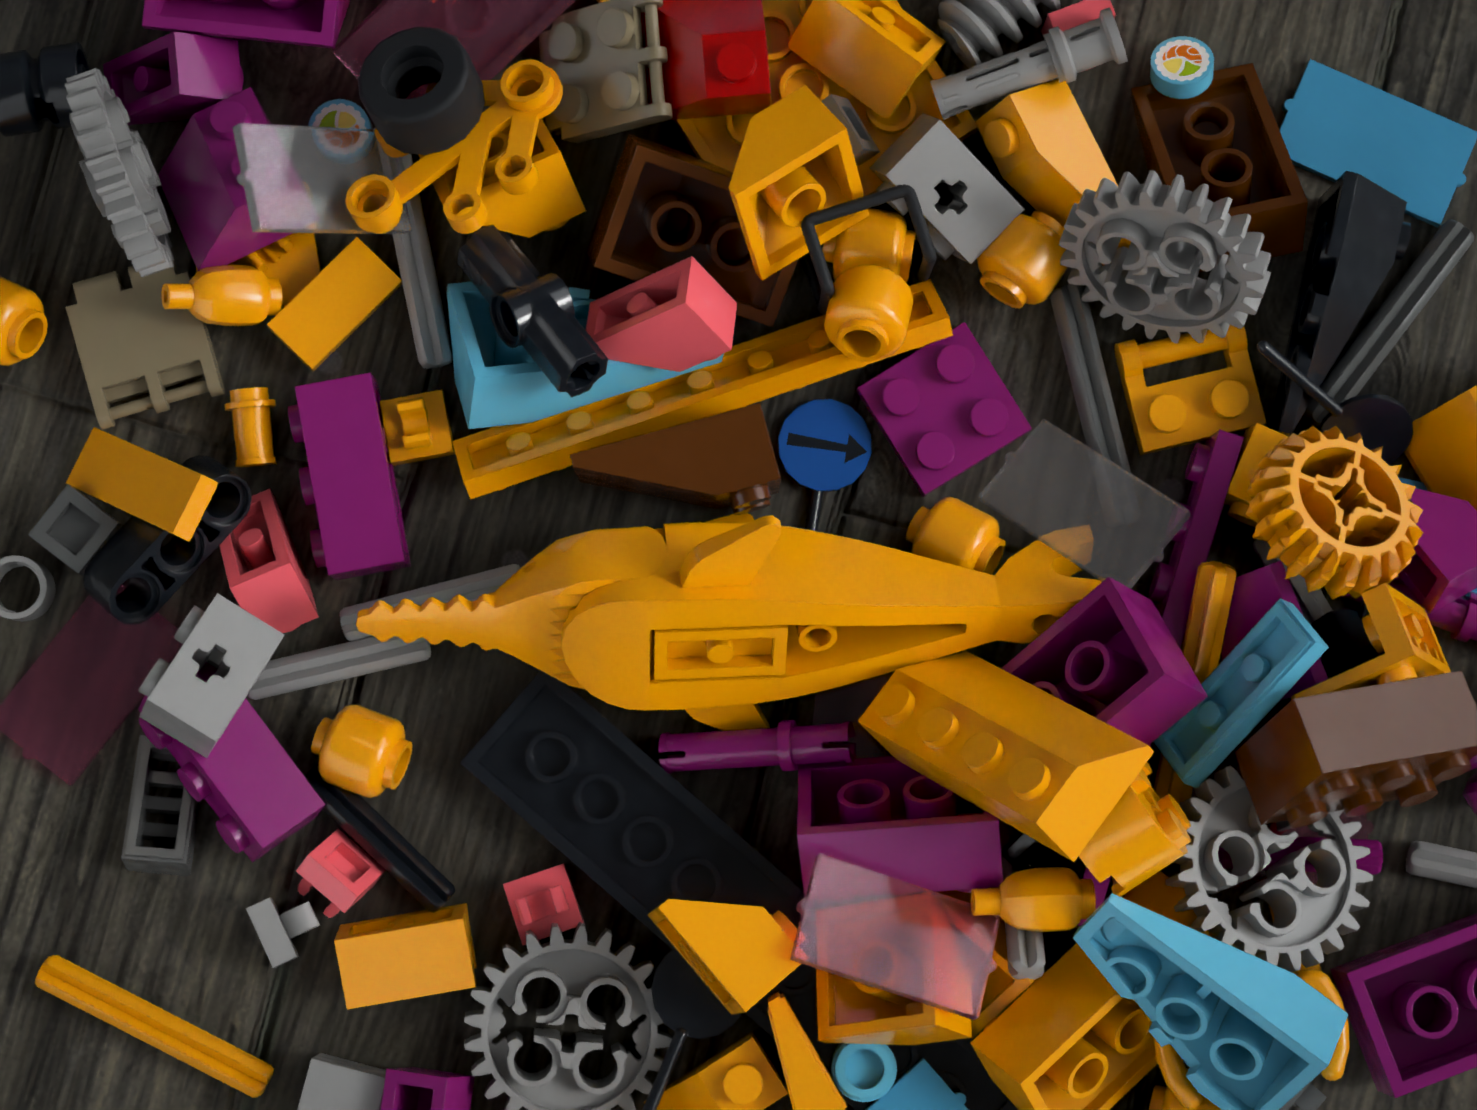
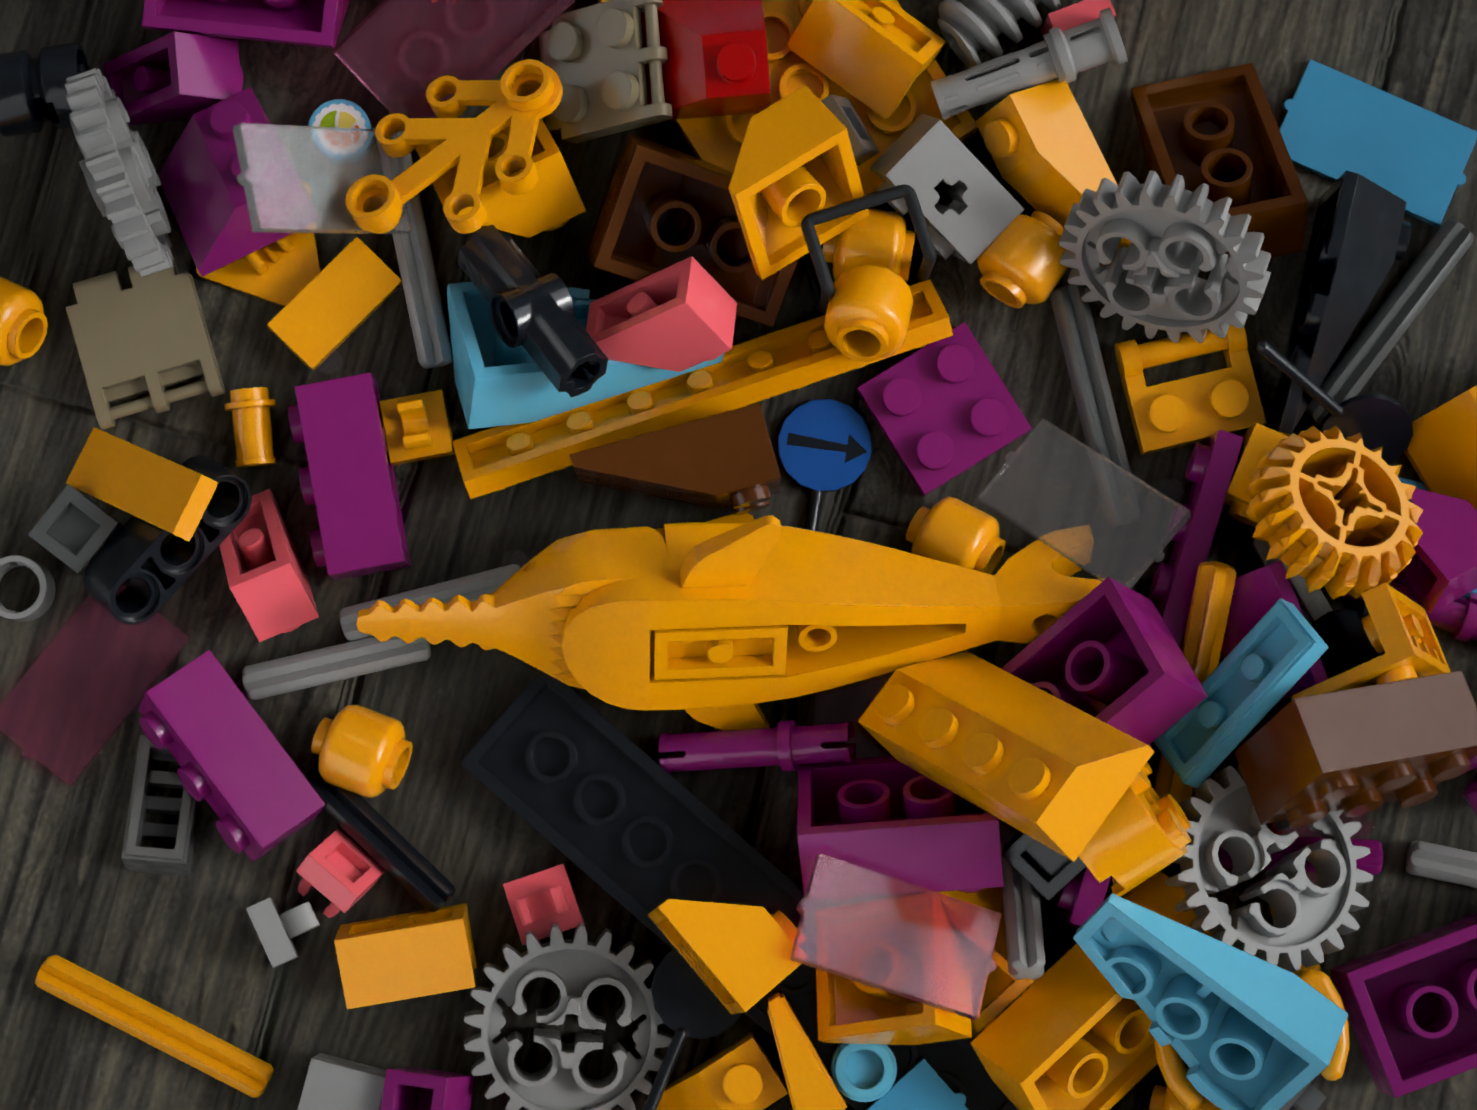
light grey brick [139,593,284,758] -> none
light orange plant [161,265,282,326] -> none
black tyre [358,26,485,155] -> none
light orange plant [971,867,1096,932] -> none
tile [1150,36,1214,99] -> none

